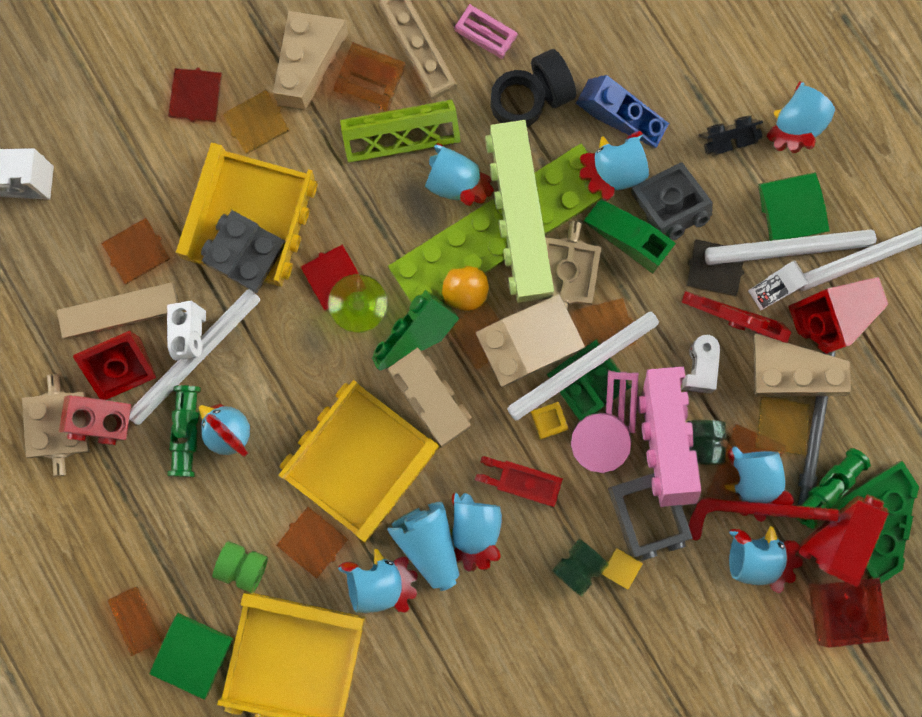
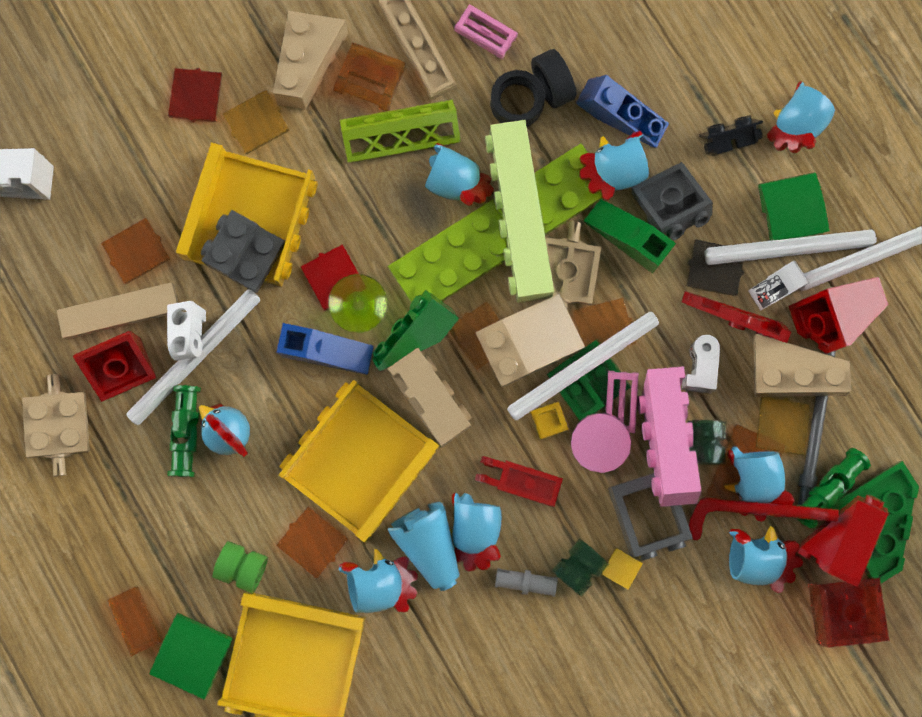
brick [59,395,132,445] -> none
light orange hair [442,266,489,311] -> none
none -> blue slope [276,323,374,375]
none -> light grey pin [495,568,558,597]

